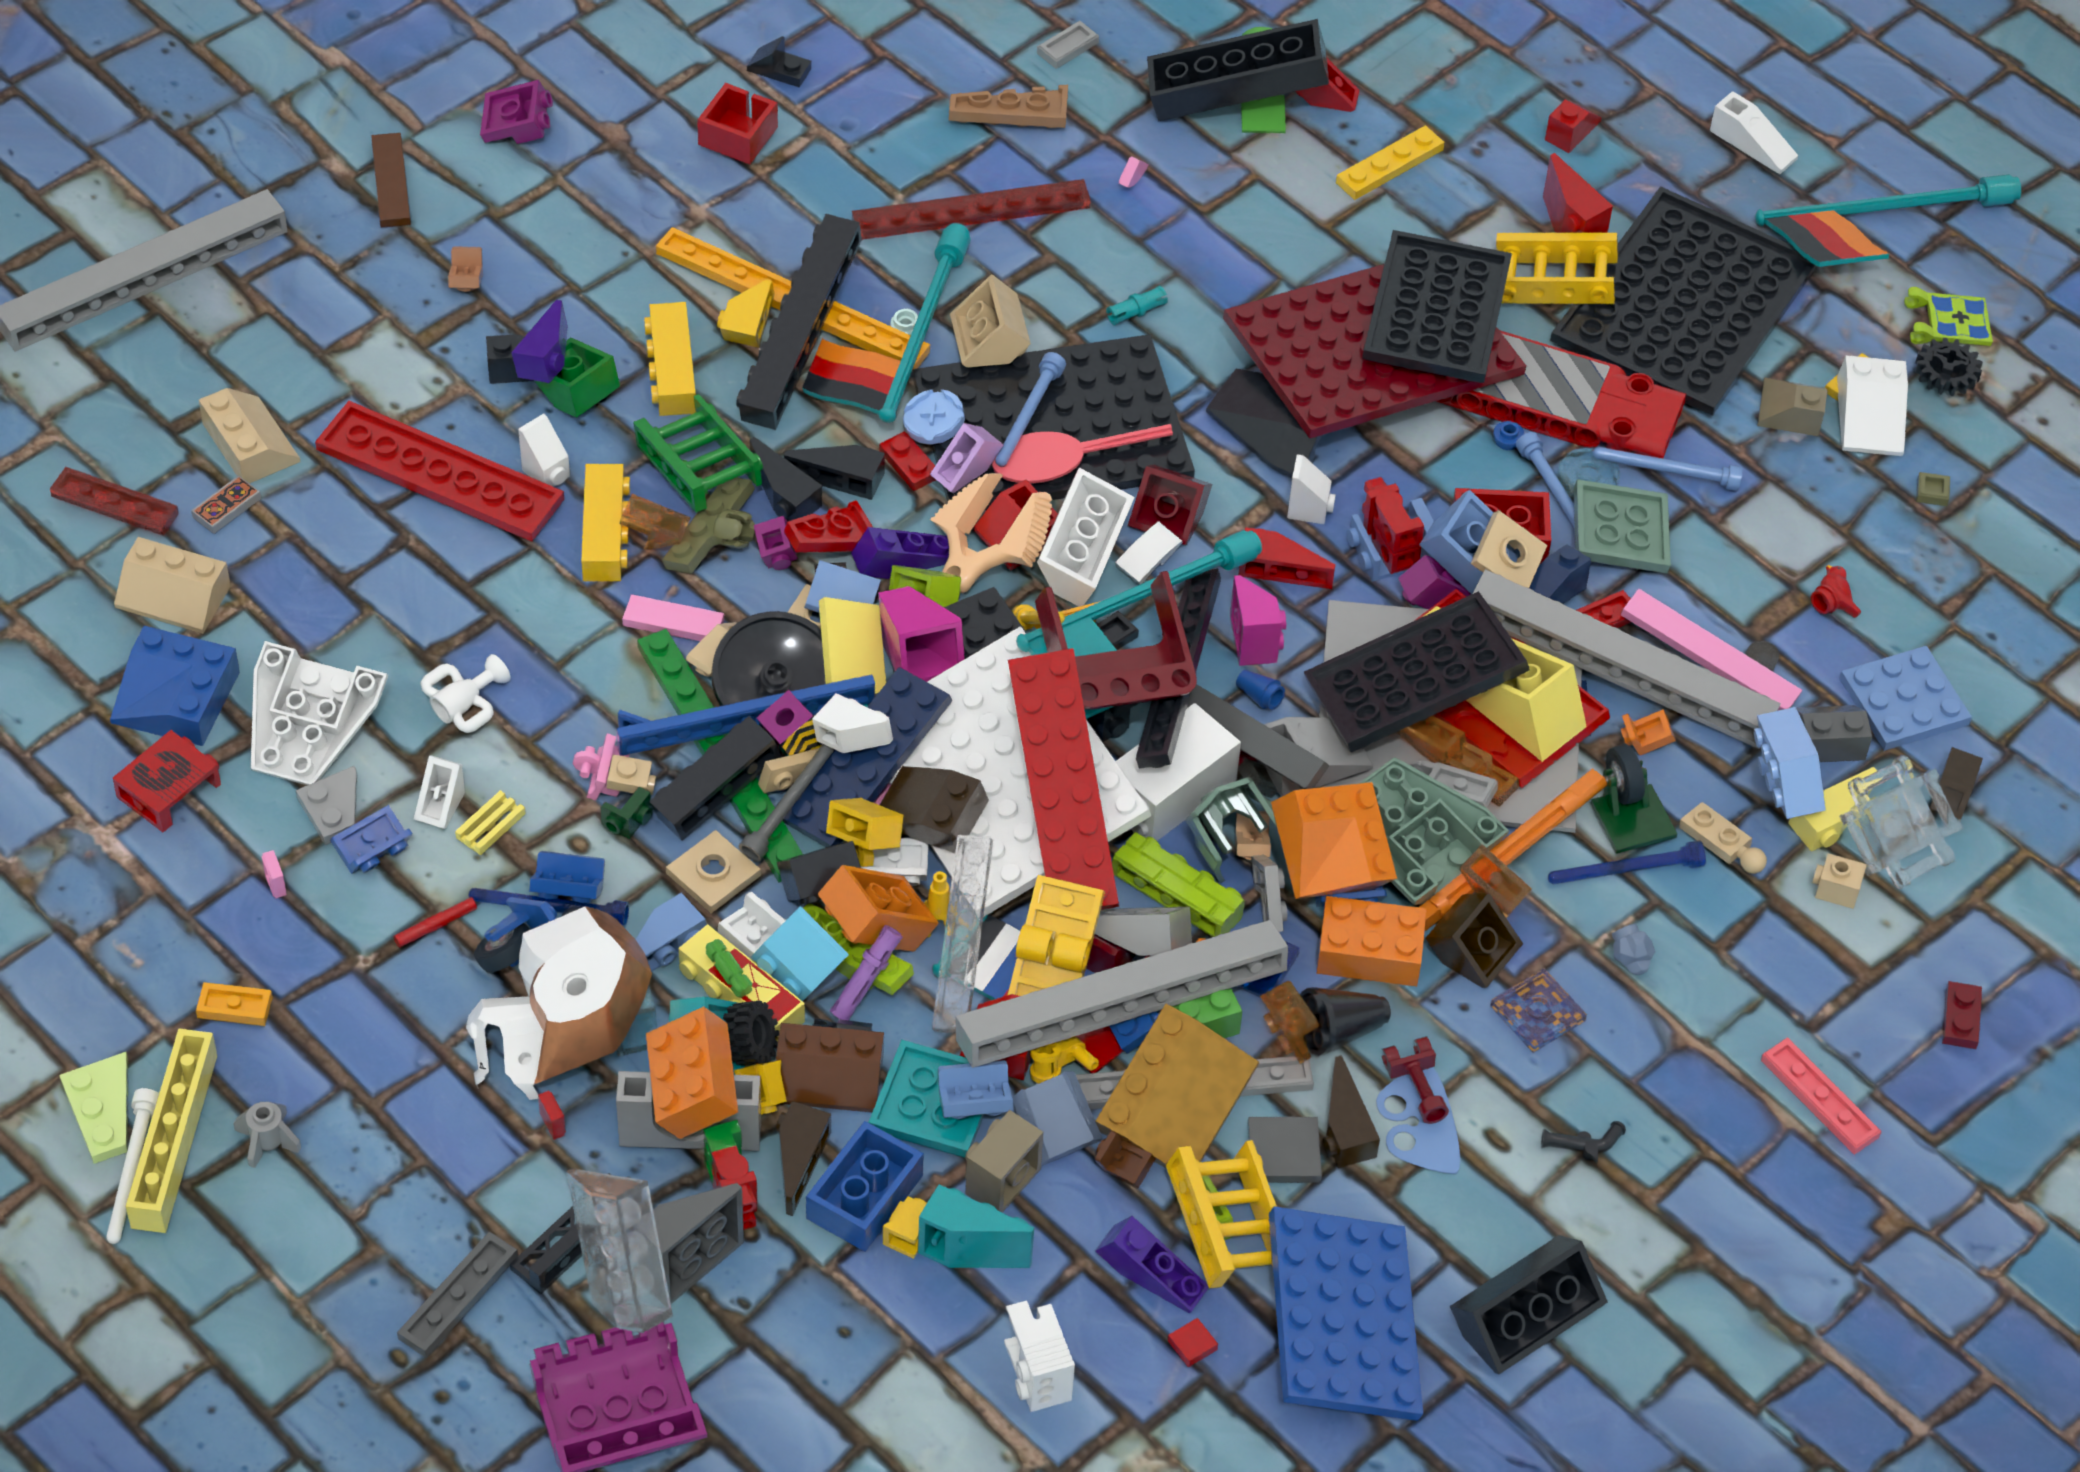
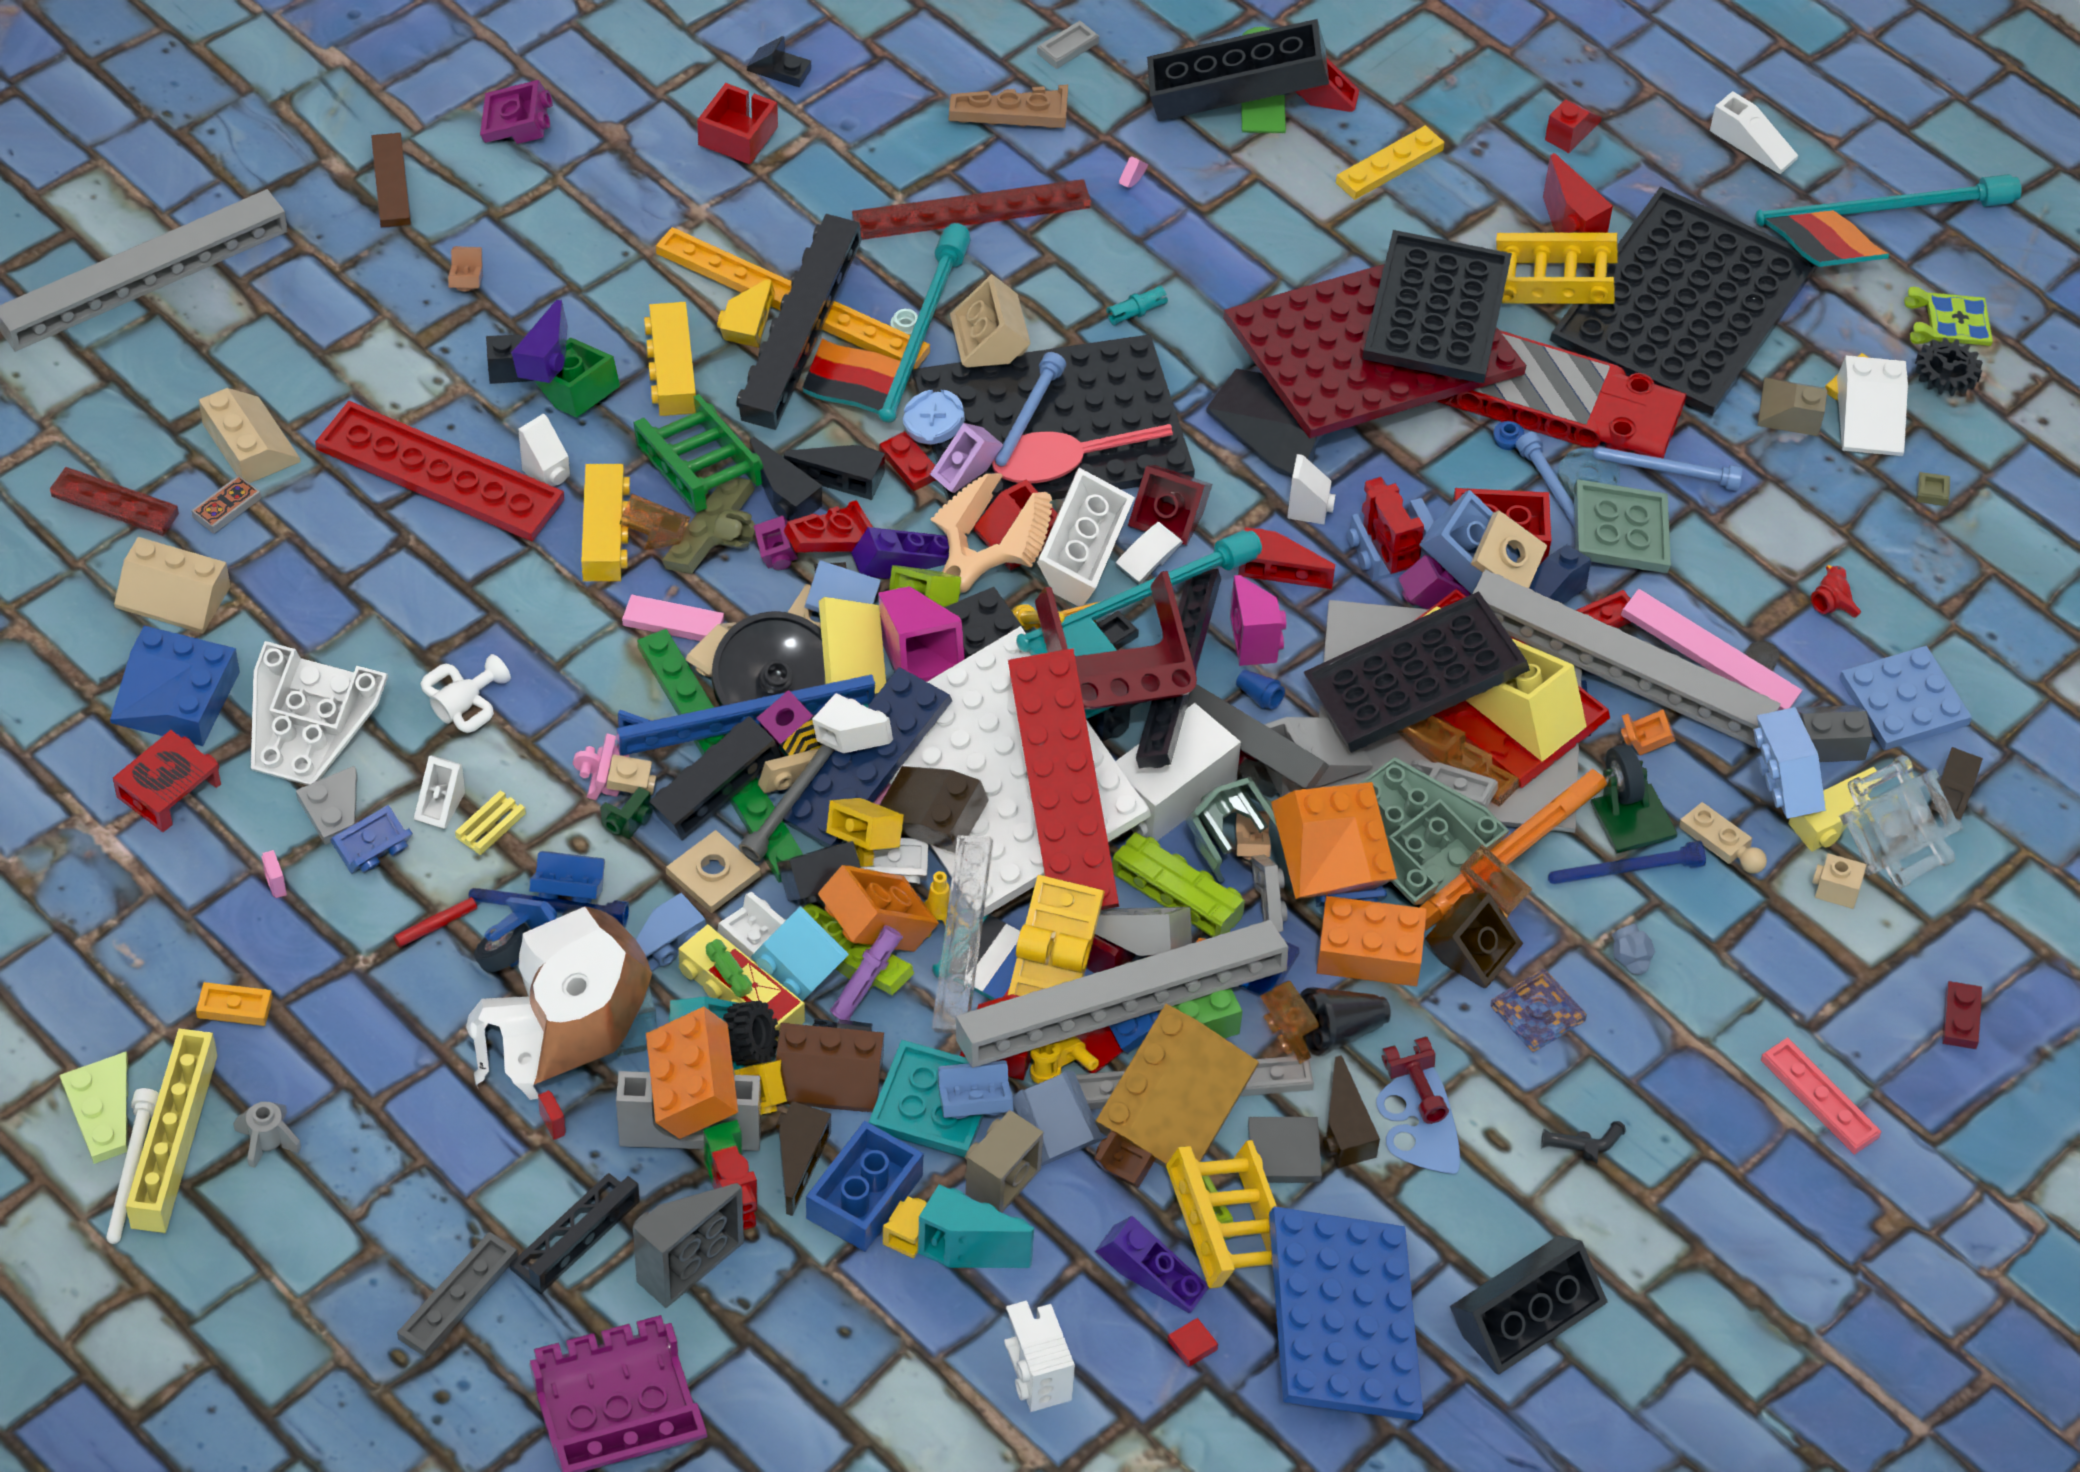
clear slope [566,1169,673,1333] -> none

